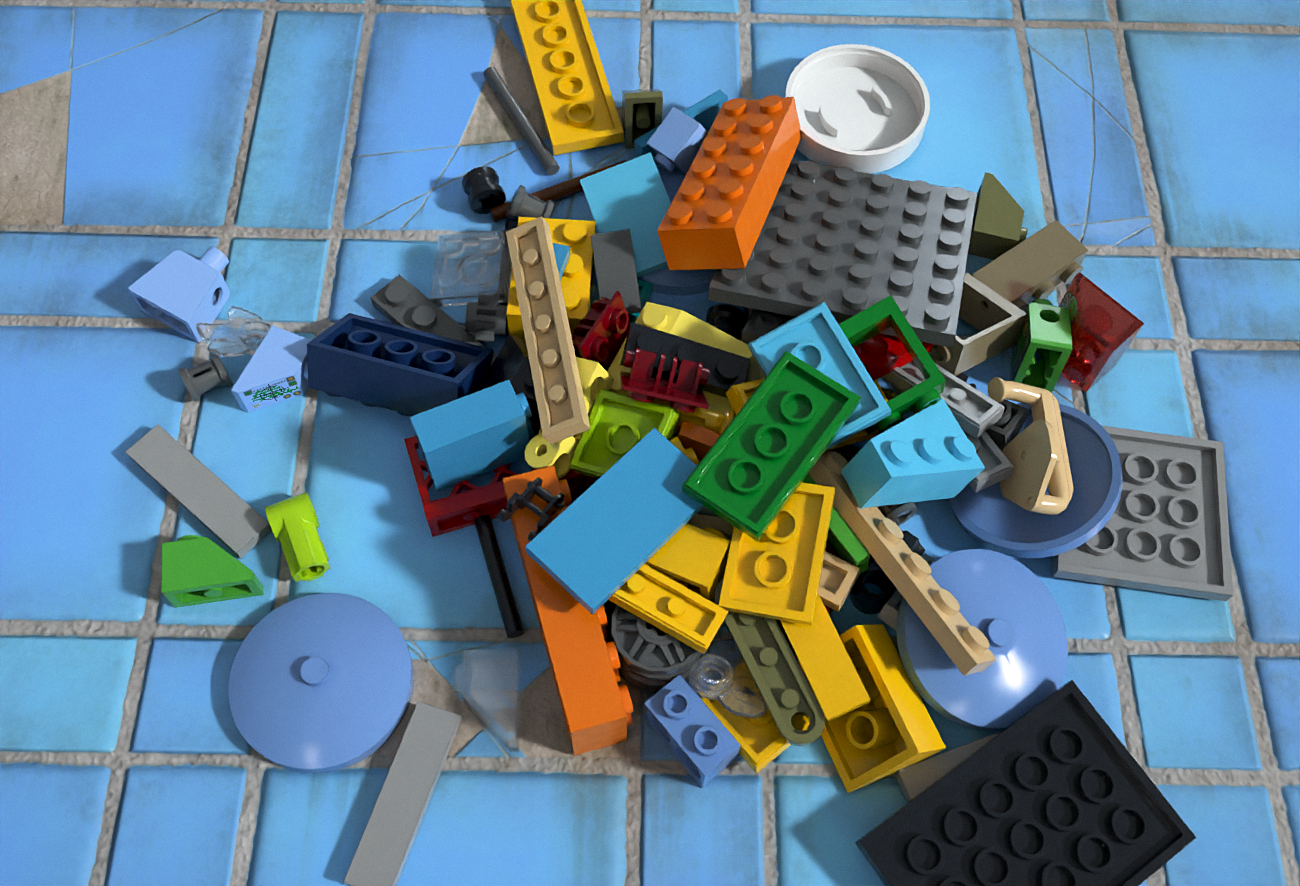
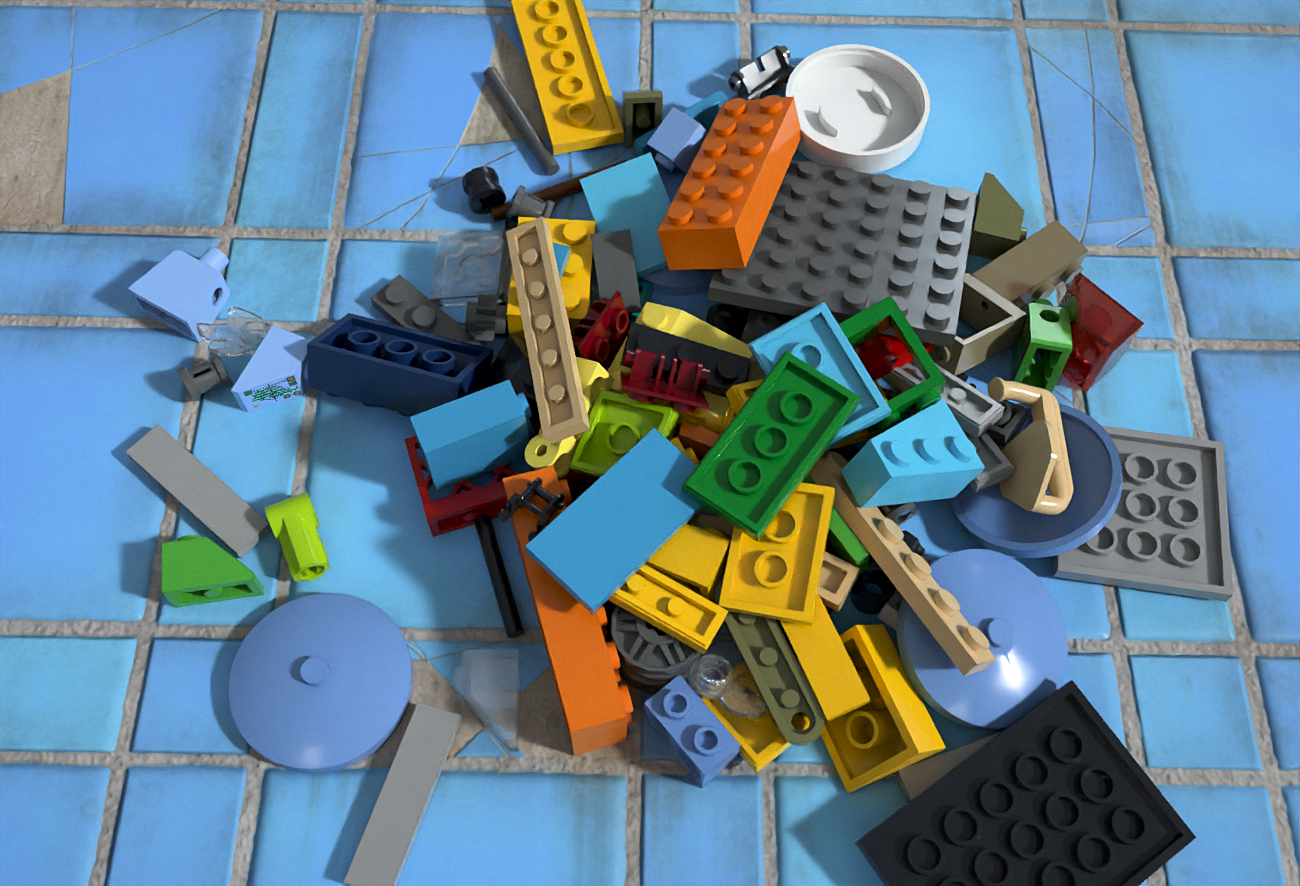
none -> dark grey hinge [728,45,798,100]

